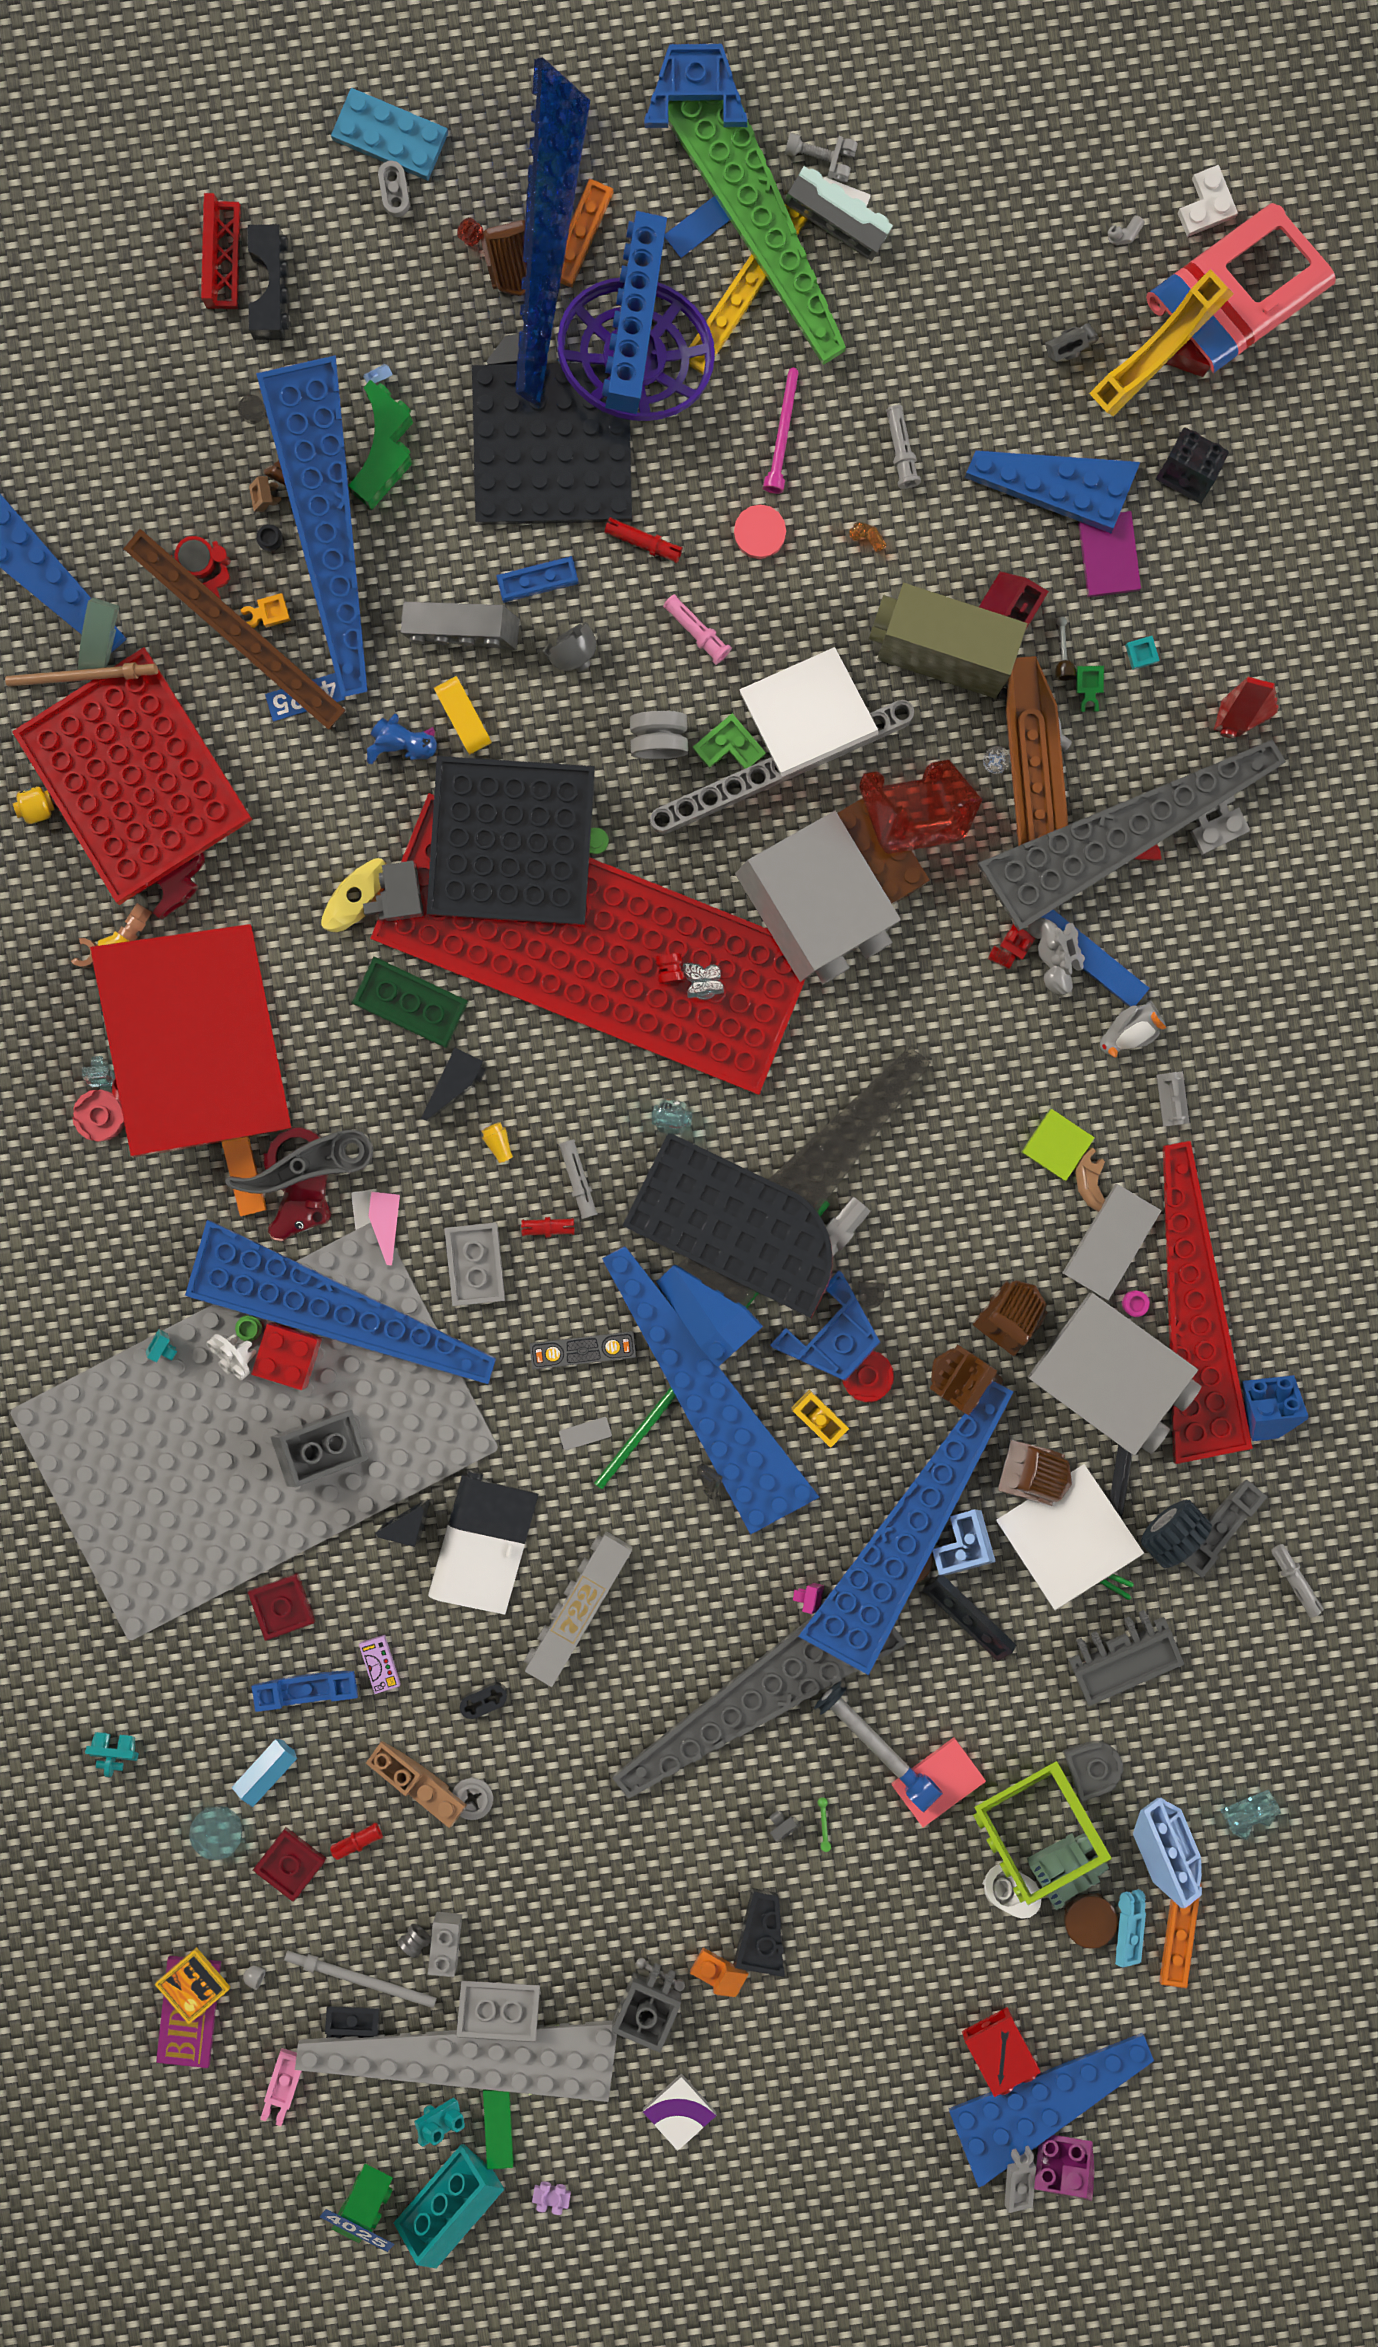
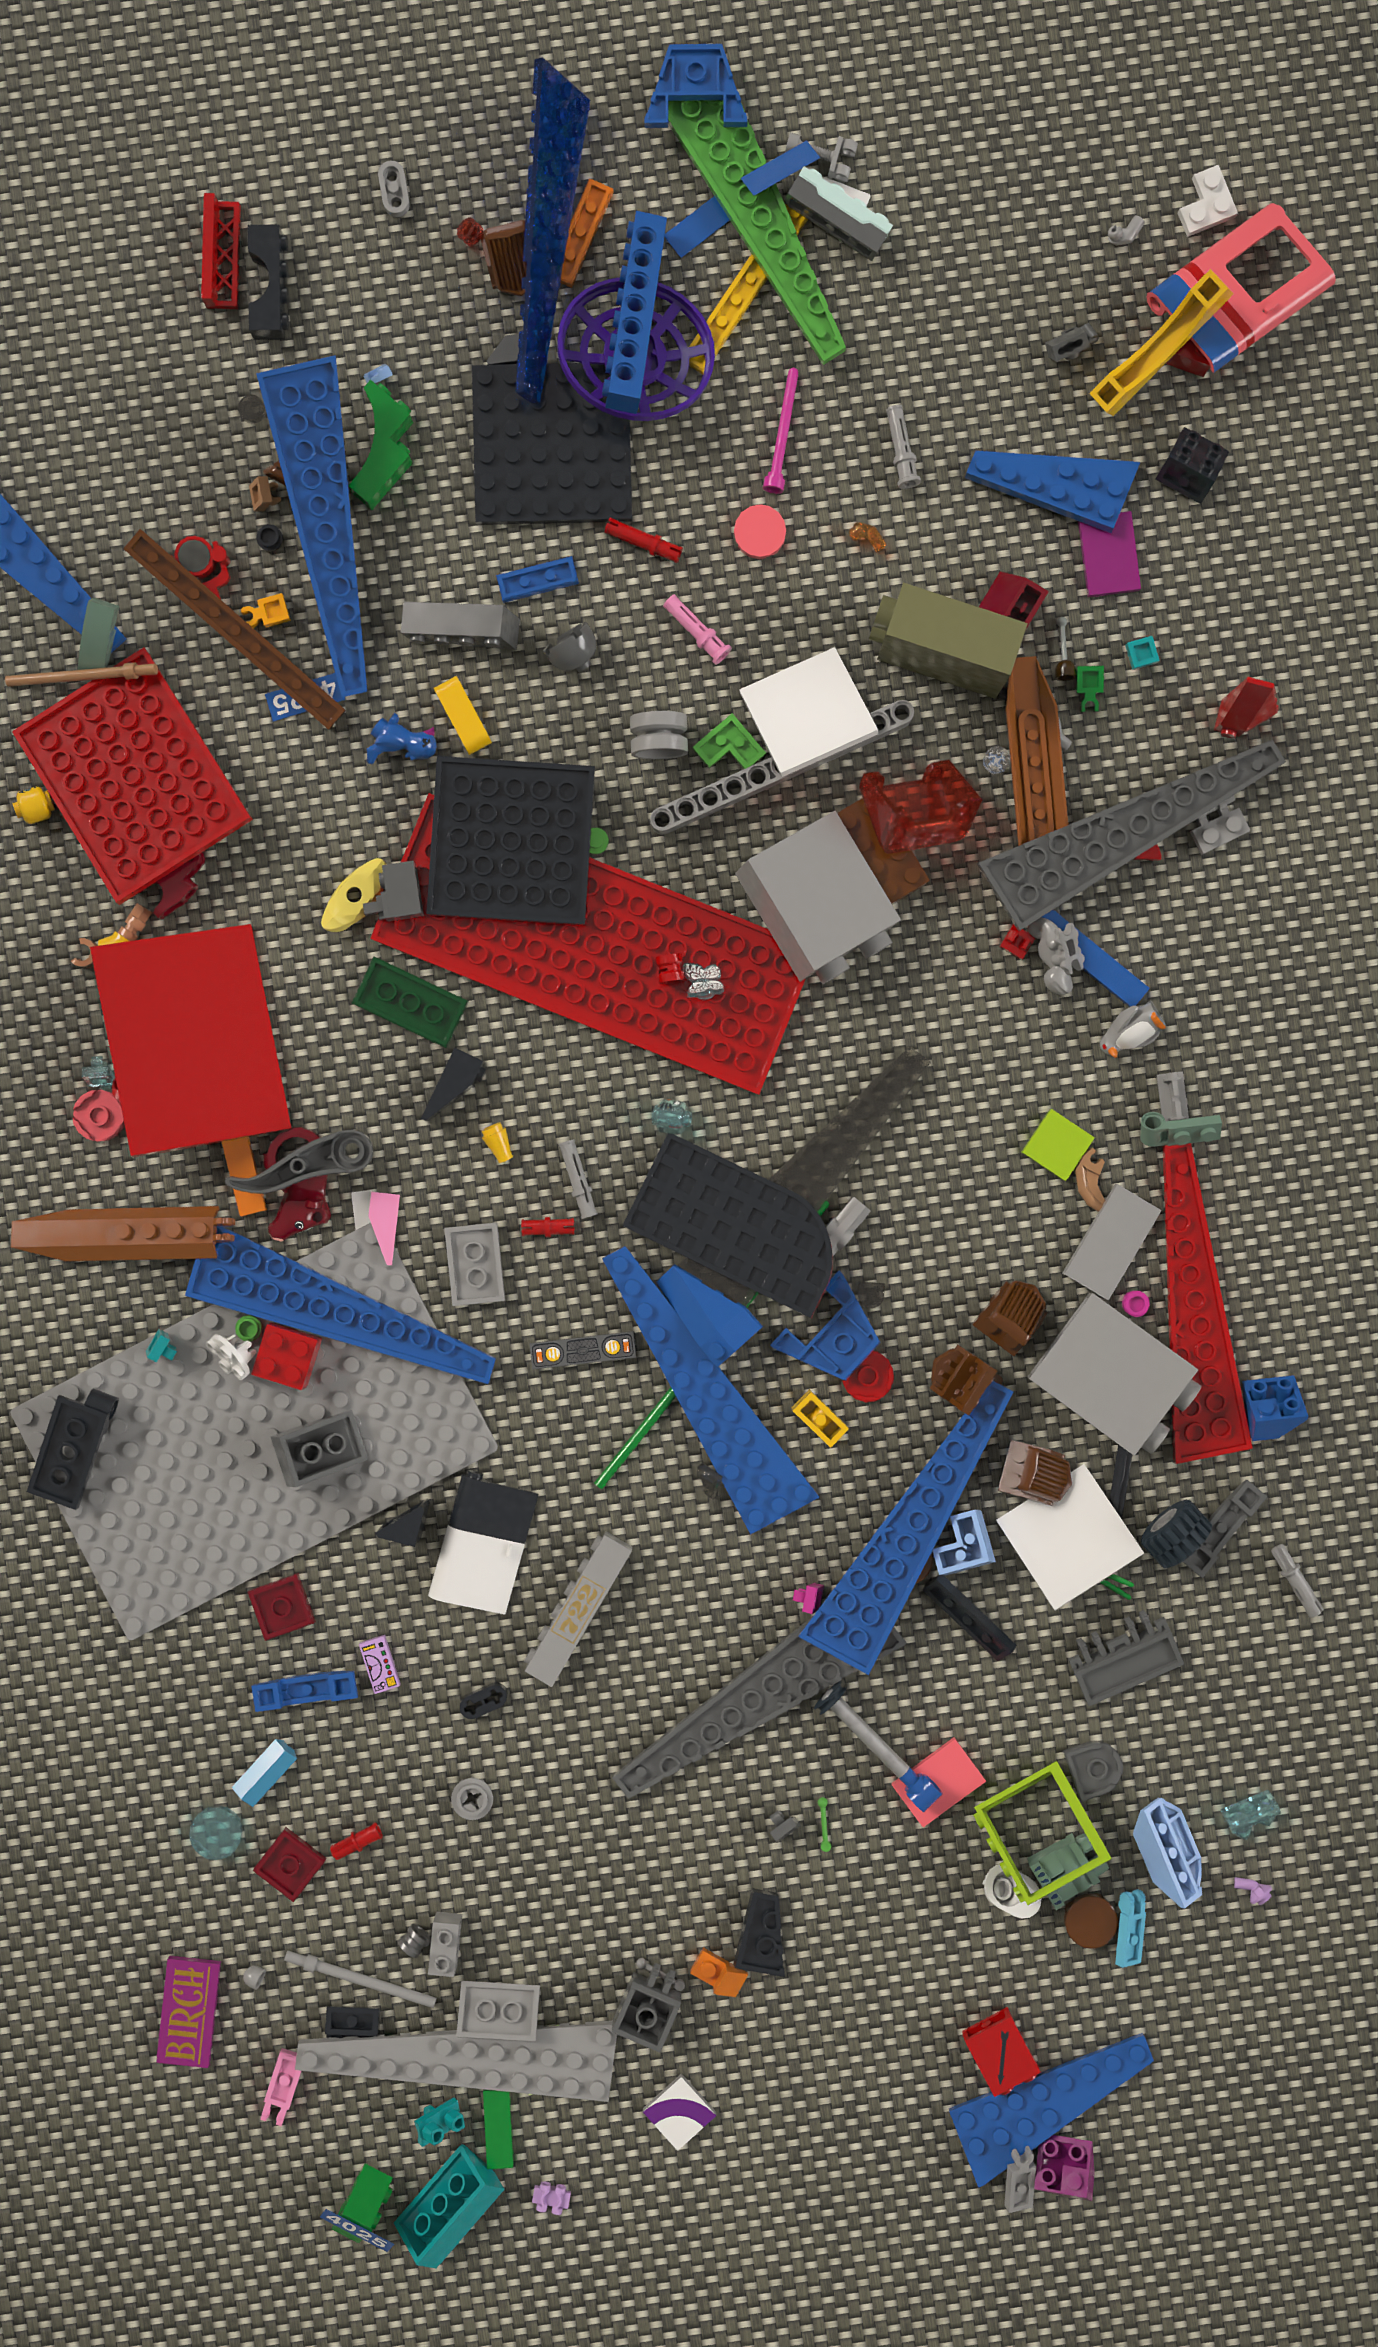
teal hips [85,1732,139,1778] -> none
tile [155,1947,230,2024] -> none
dark azure plate [331,88,448,181] -> none
medium nougat slope [366,1741,467,1828] -> none
light grey sticker [559,1417,612,1450] -> none
red piece [988,946,1016,969] -> none
orange tile [1159,1884,1201,1988] -> none
none -> dark orange hinge [10,1206,235,1261]
none -> black hinge [26,1388,119,1510]
none -> blue sticker [741,140,820,195]
none -> sand green plate [1140,1112,1222,1147]
none -> lavender plate [1234,1877,1272,1905]

